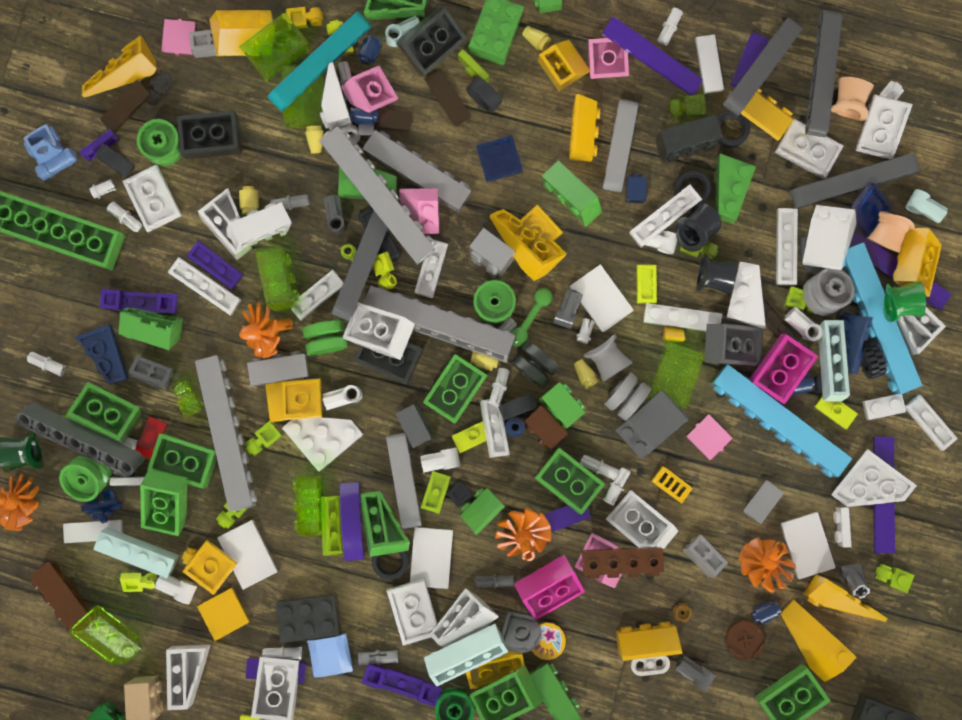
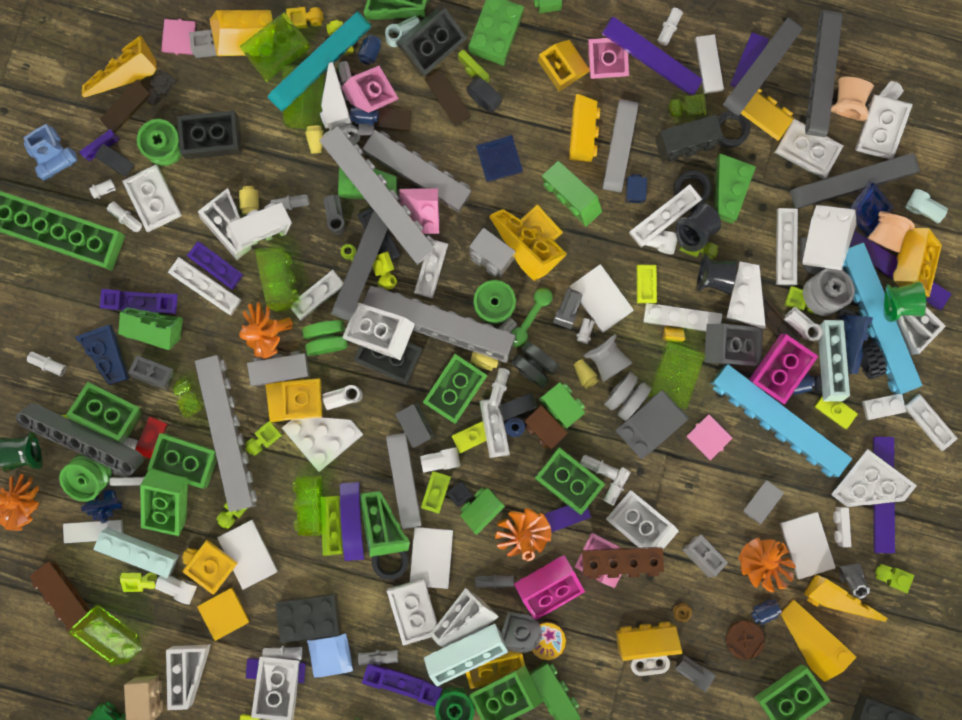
light yellow cone [522,26,551,51] -> none
yellow slope [650,465,693,504] -> none

